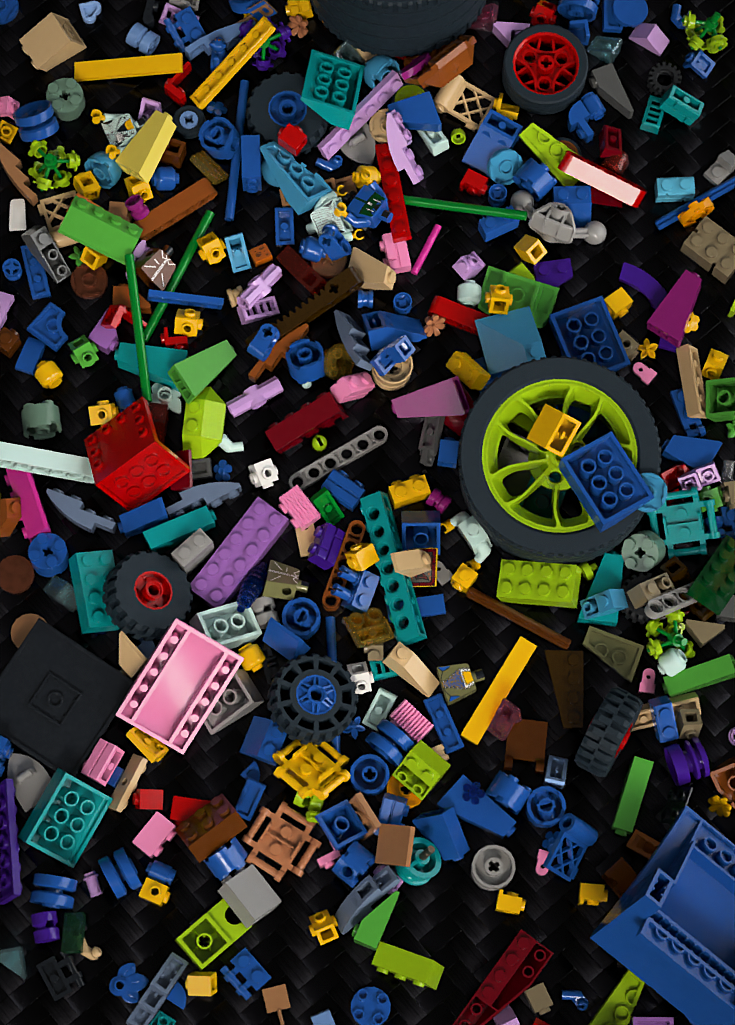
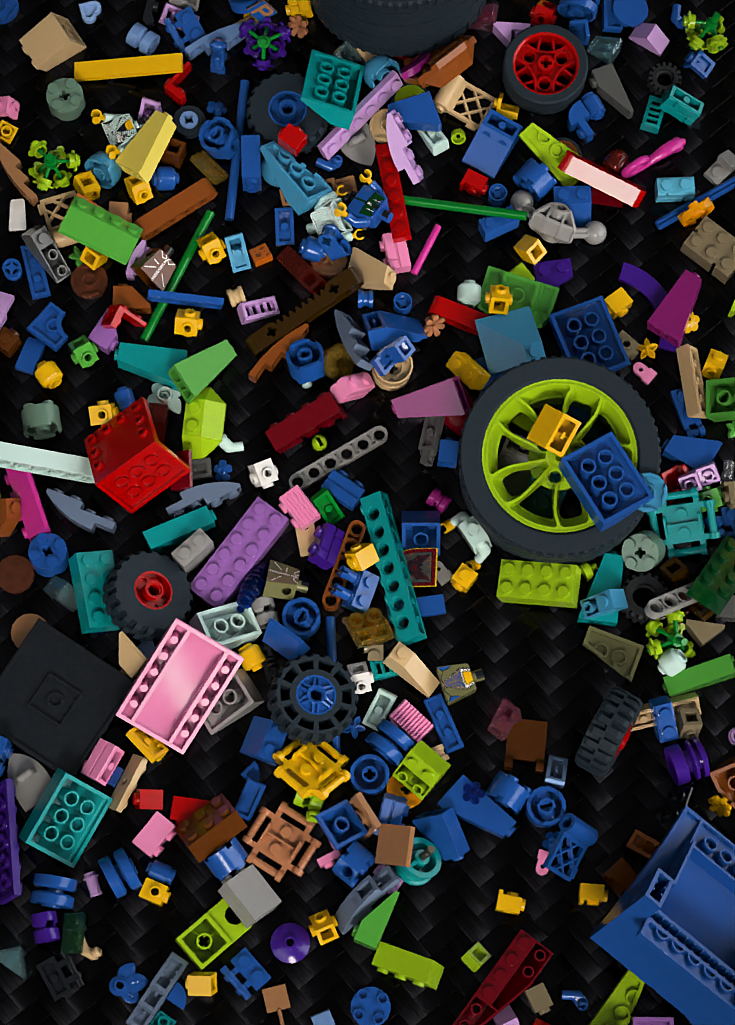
blue wheel [12,100,60,142] -> none
blue slope [117,497,169,538] -> none
green piece [124,254,152,403] -> none
magenta wheel [125,194,150,221] -> none
red bracket [161,327,189,350] -> none
yellow tile [190,16,276,110] -> none
lavender piece [226,376,284,418] -> none
lavender piece [237,263,282,310] -> none
blue piece [247,324,280,362] -> none
yellow head [352,165,381,189] -> none
yellow brick [388,474,431,510] -> none
tan slope [390,549,431,578] -> none
lavender brick [452,251,486,280] -> none
yellow tile [461,636,537,745] -> none
reddish brown axle [466,587,571,650] -> none
light grey wheel [471,845,516,891] -> none
dark azure tile [487,148,523,185] -> none
dark brown wing [544,650,583,729] -> none
dark red slope [599,125,622,158] -> none
bright green slope [611,756,654,836] -> none
dark tan slope [626,572,675,609] -> none
bright pink piece [638,668,656,694] -> none
none -> dark purple dish [270,923,310,963]
none -> lime slope [461,942,492,972]
none -> dark pink plant [621,137,686,178]

